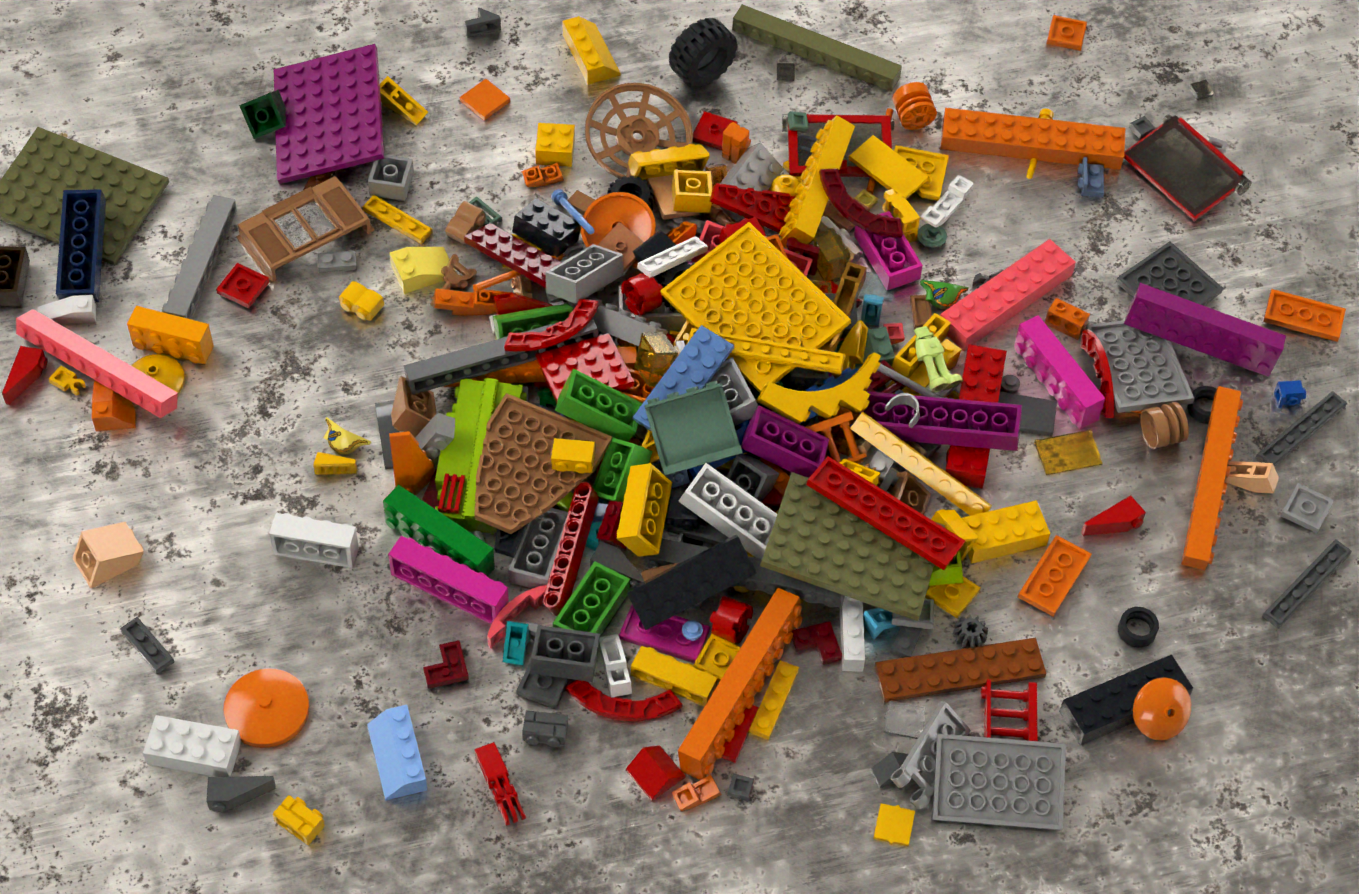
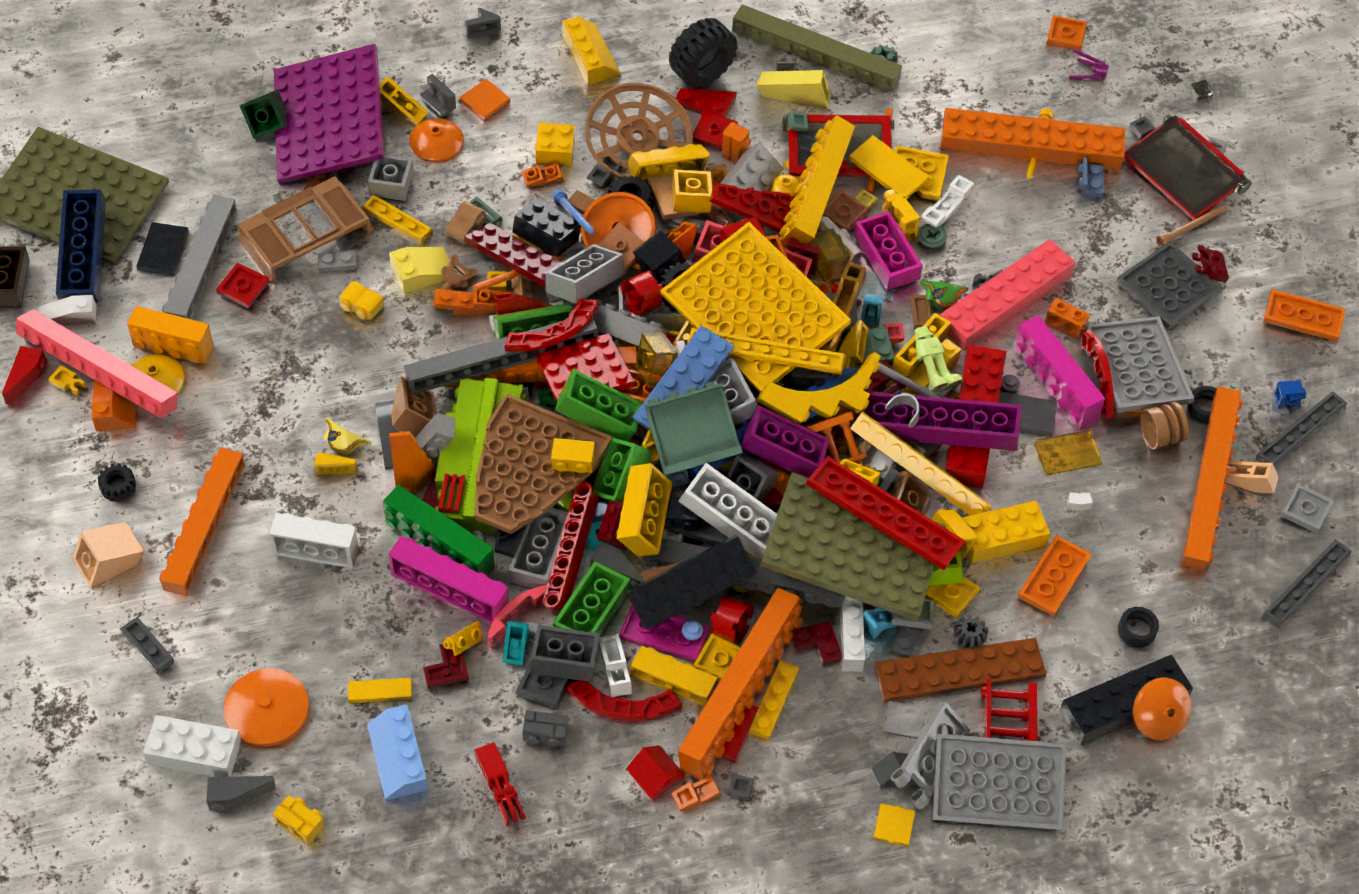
white tile [637,236,708,278] -> none
dark red tile [819,168,903,238] -> none
orange wheel [892,82,937,130] -> none
red slope [1081,495,1146,536] -> none
magenta brick [1124,283,1286,377] -> none
none -> black tyre [98,463,136,502]
none -> black tile [136,222,189,275]
none -> orange brick [159,447,245,596]
none -> yellow tile [348,678,412,703]
none -> orange dish [409,118,464,163]
none -> dark grey bracket [420,73,456,117]
none -> yellow hinge [443,621,483,656]
none -> yellow plate [487,271,507,291]
none -> dark grey slope [587,157,622,187]
none -> red wing [675,88,737,118]
none -> light yellow slope [757,70,830,108]
none -> sand green gear [870,44,898,63]
none -> white piece [1067,492,1093,511]
none -> magenta plant [1069,49,1109,80]
none -> medium nougat piece [1156,205,1228,248]
none -> dark red plate [1192,245,1229,283]

